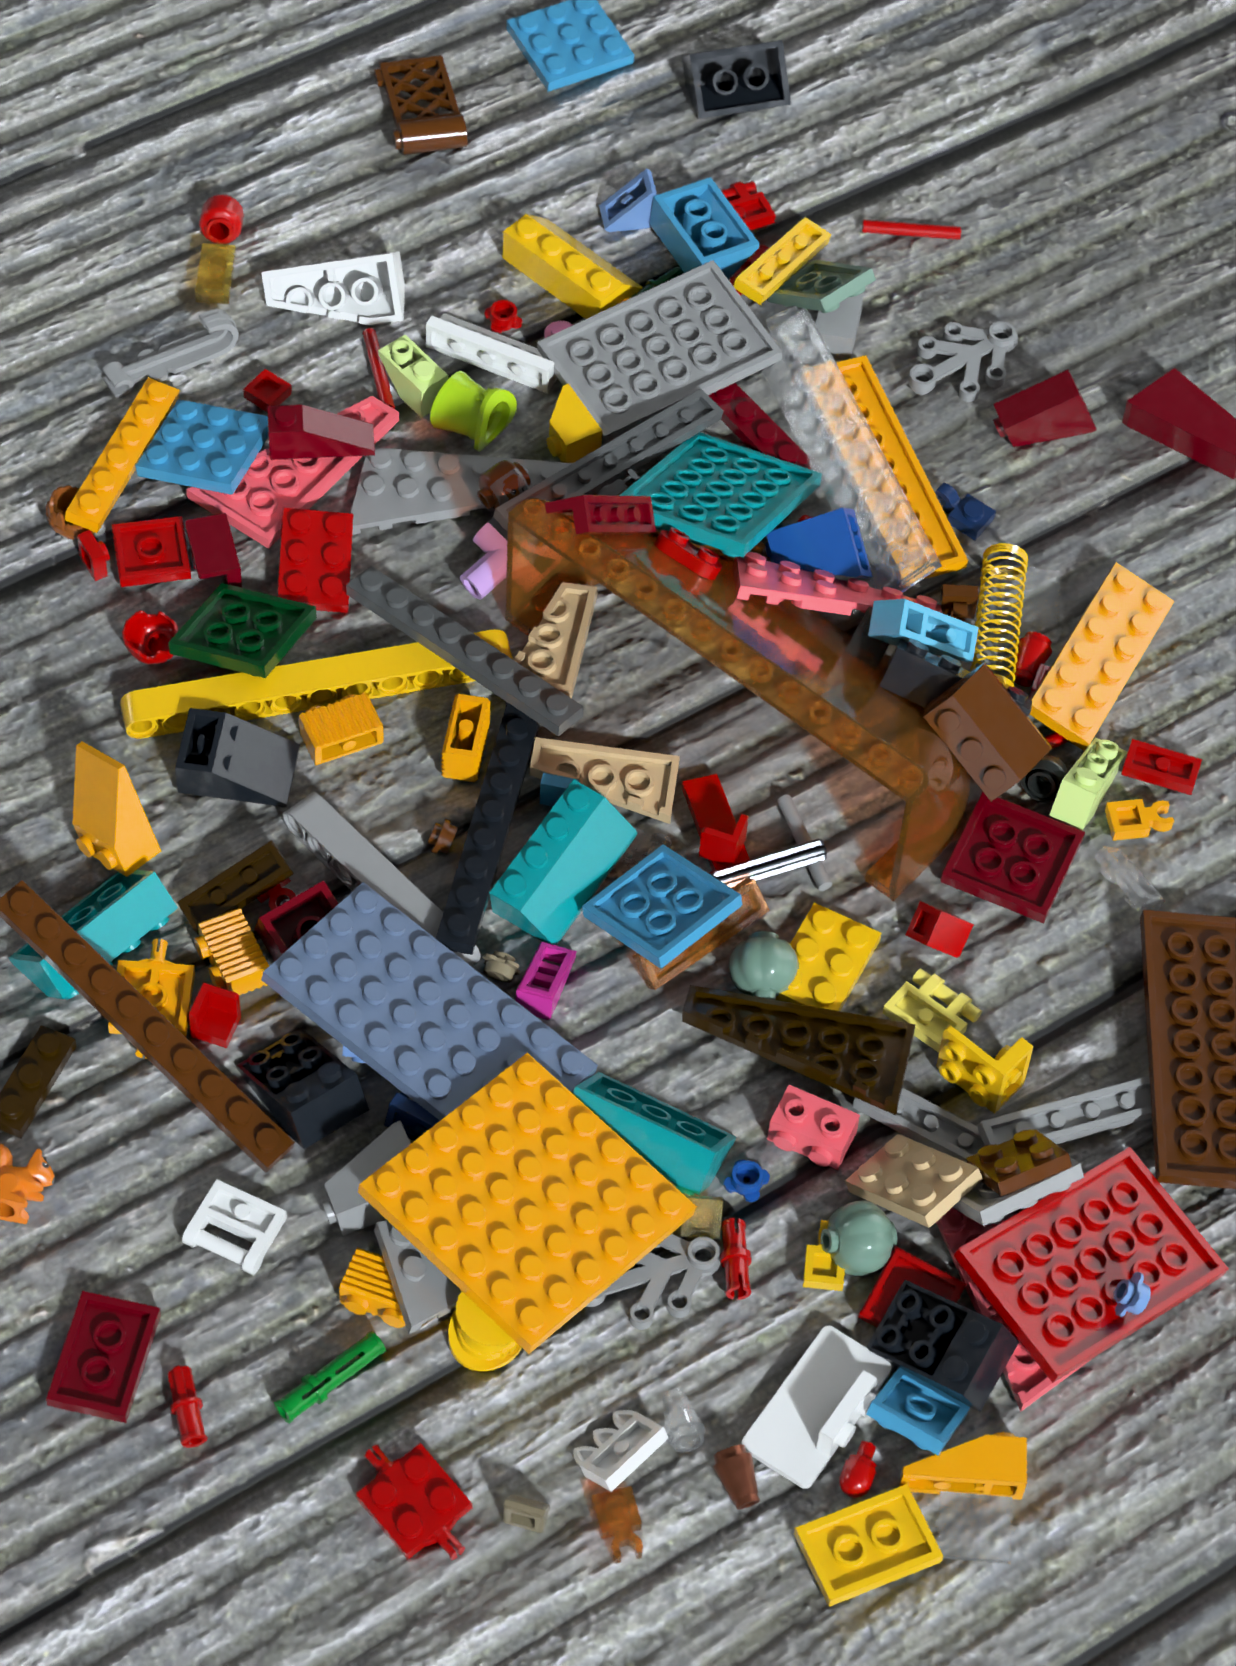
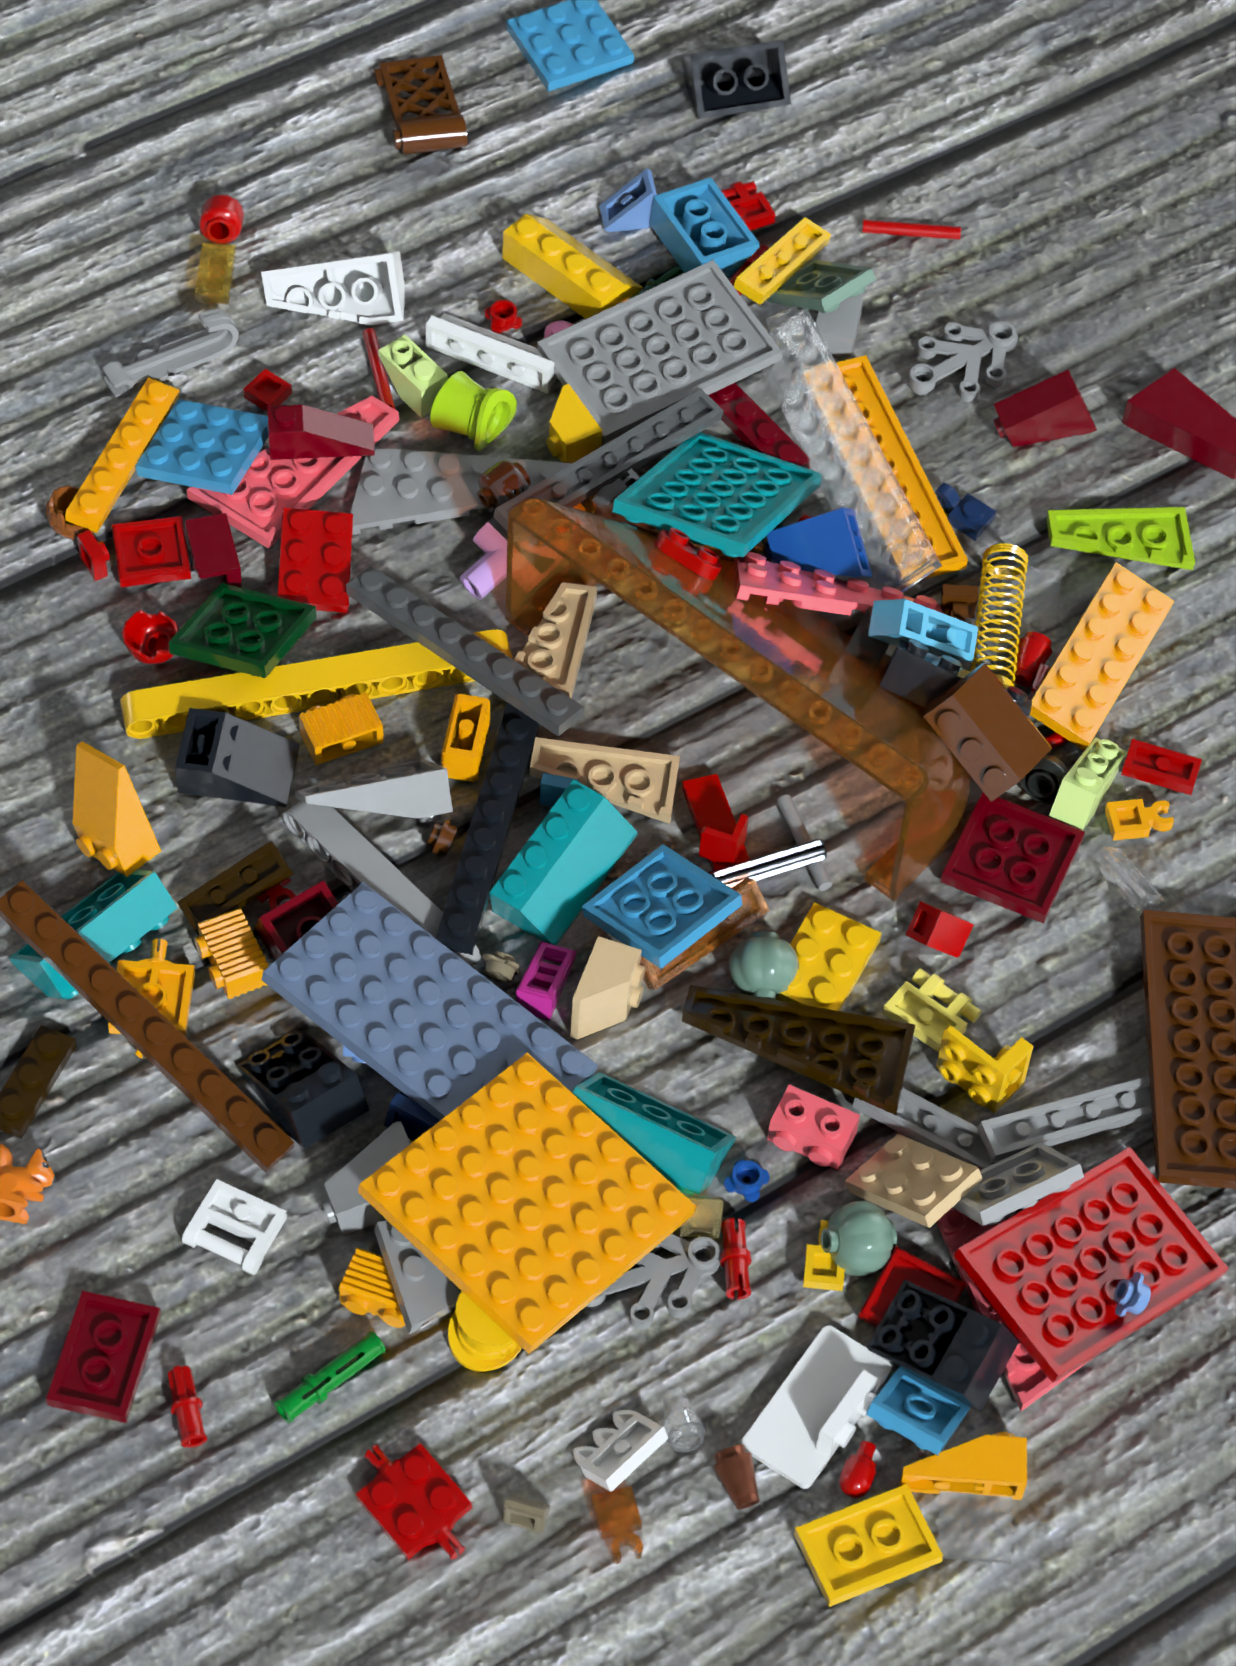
red panel [189,983,241,1048] -> none
dark red fence [545,495,656,535] -> none
reddish brown plate [966,1129,1072,1197] -> none
none -> wedge [295,759,453,822]
none -> tan slope [570,936,646,1040]
none -> lime wing [1046,507,1195,570]

